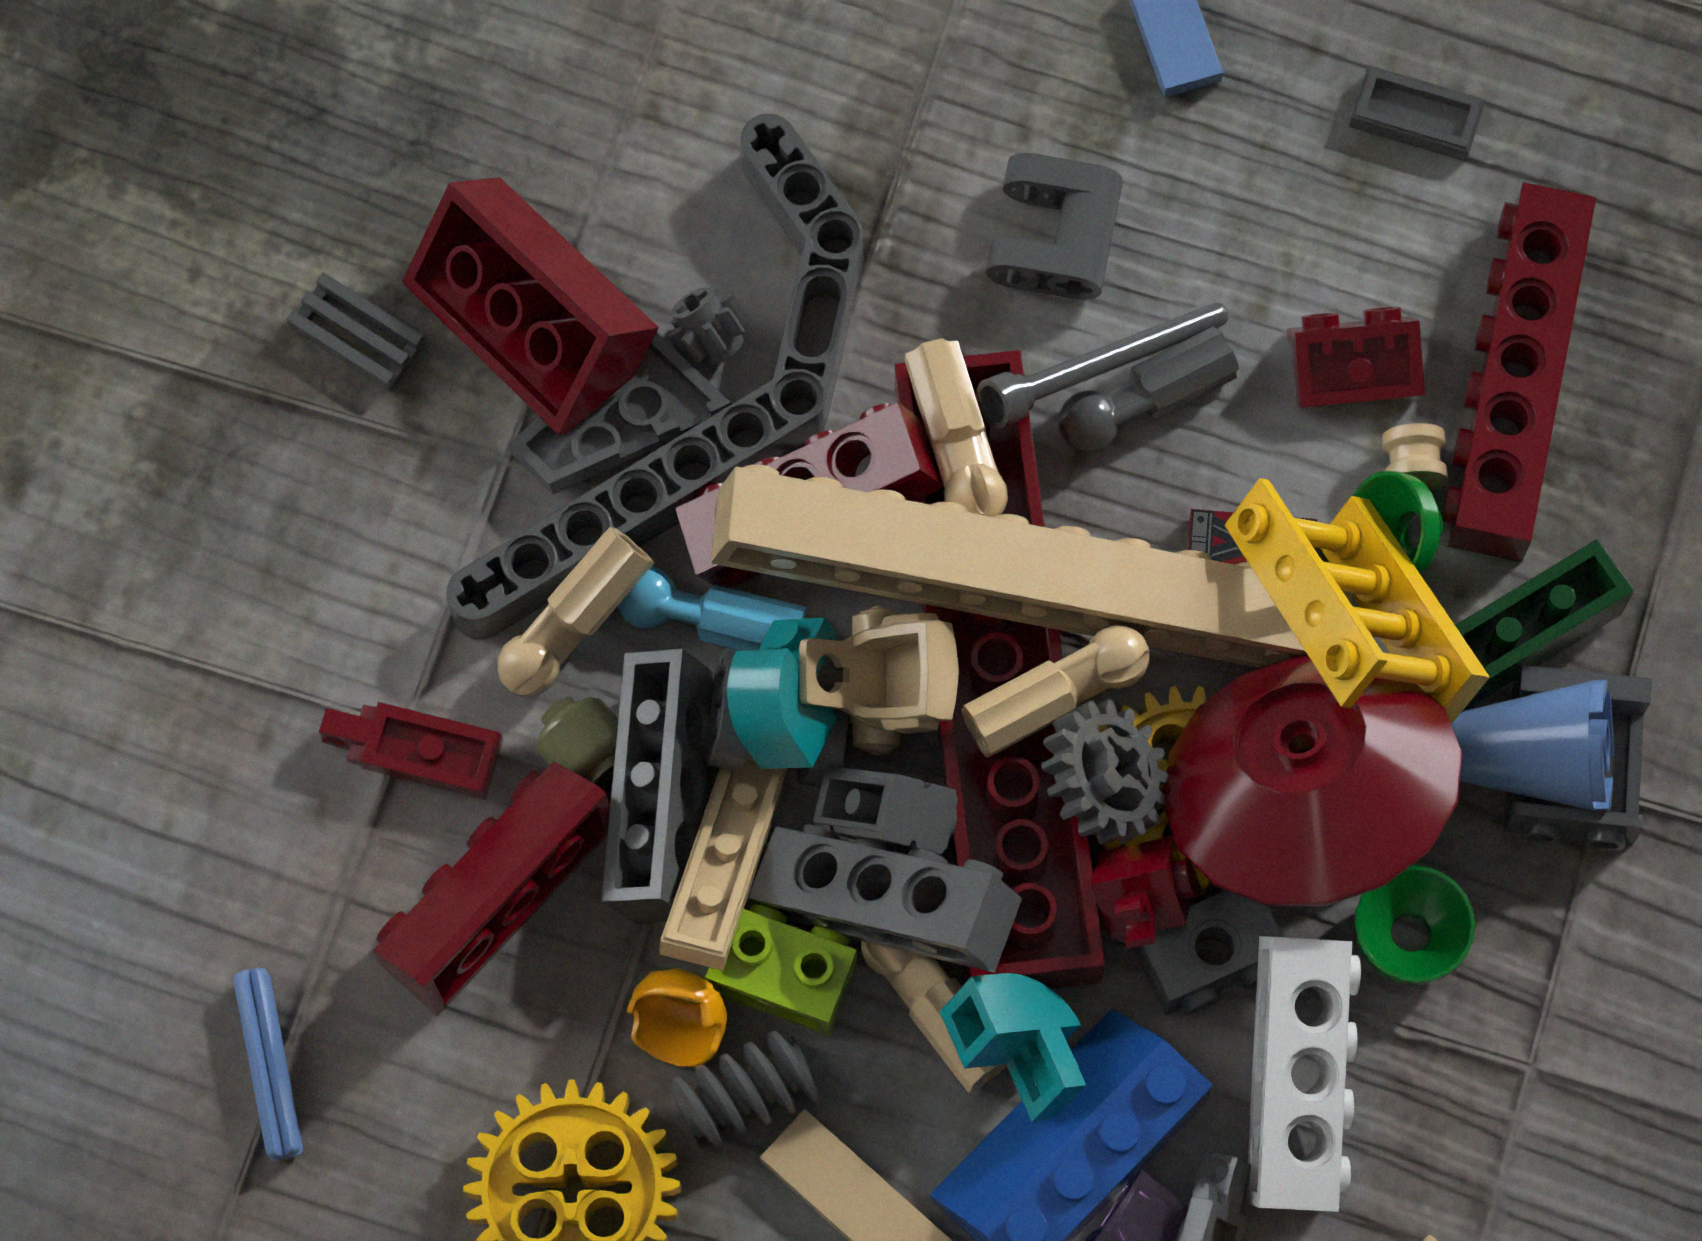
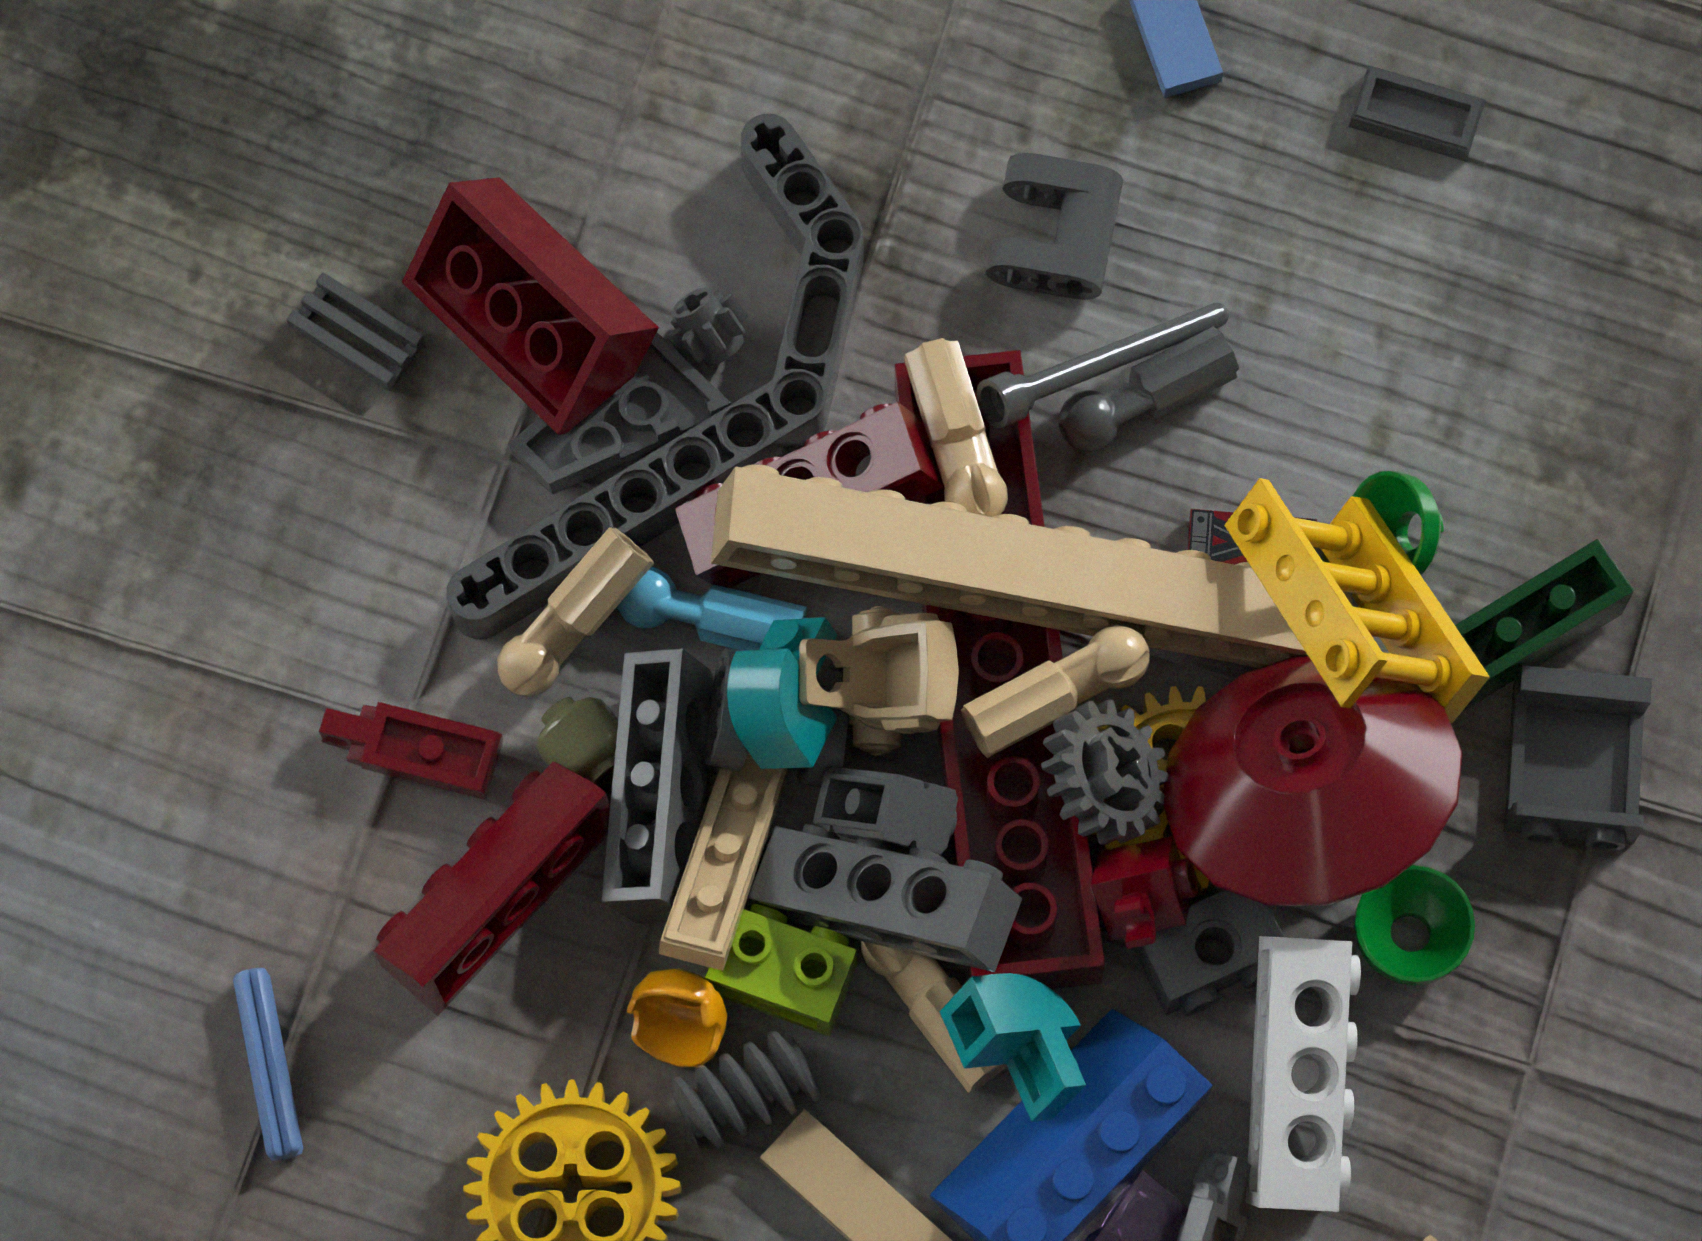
dark red bracket [1287,307,1425,408] -> none
tan wheel [1382,423,1449,490] -> none
dark red brick [1441,182,1597,562] -> none
medium blue cone [1451,680,1614,811] -> none

